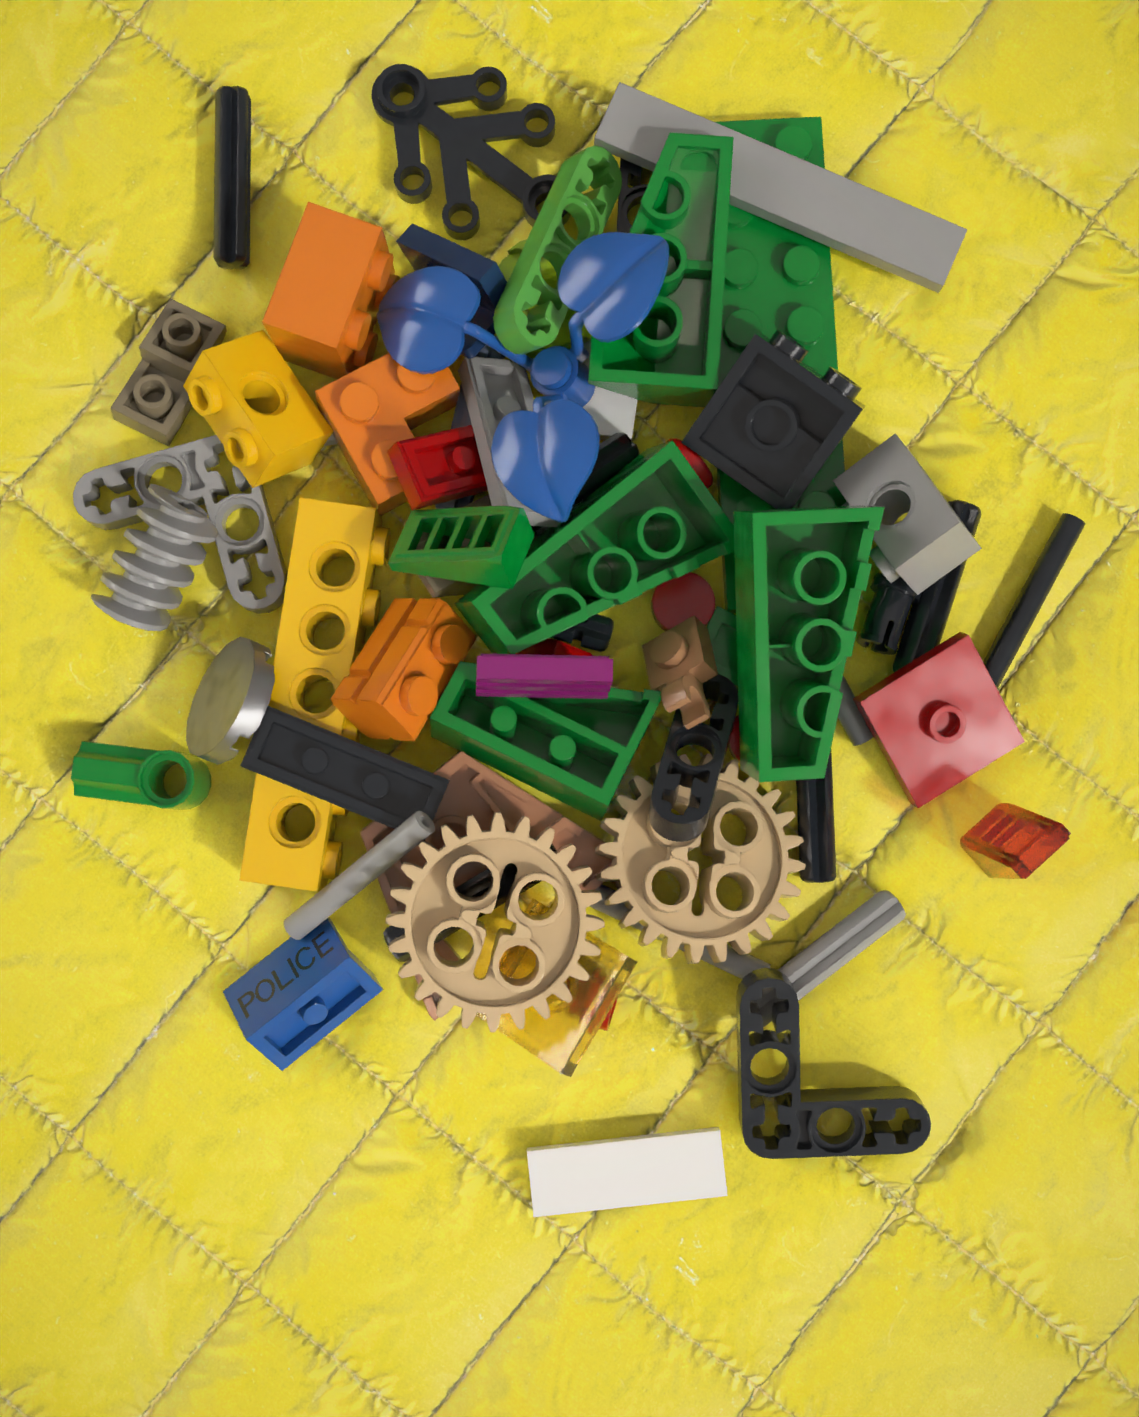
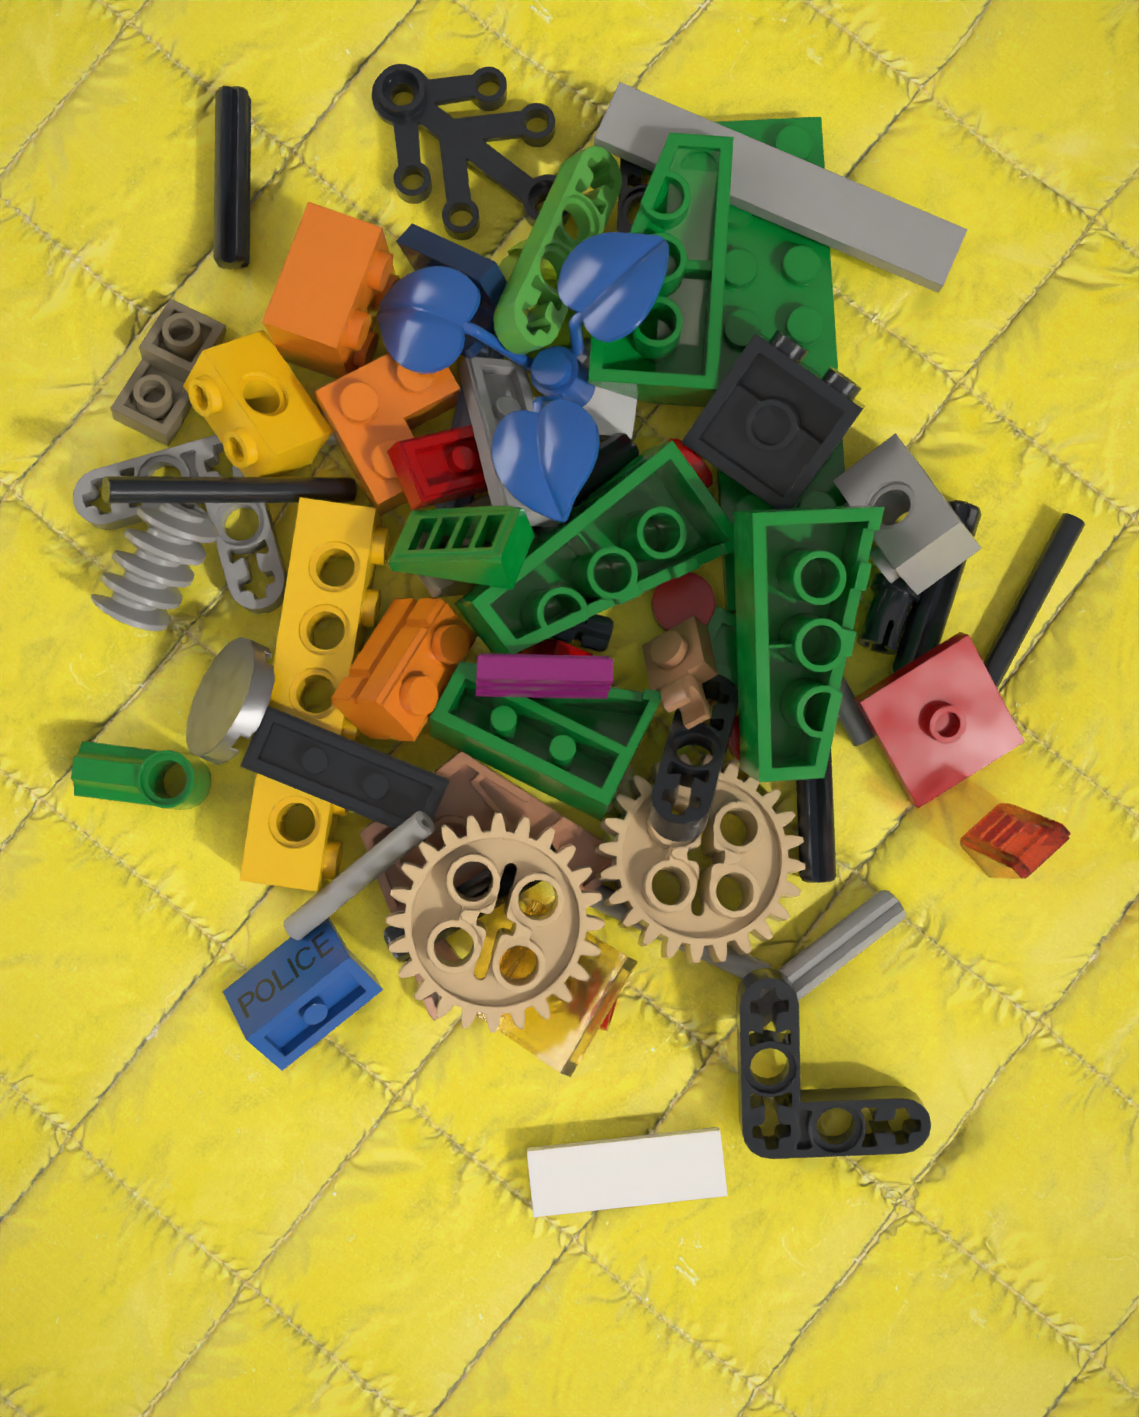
none -> black bar [102,476,357,503]

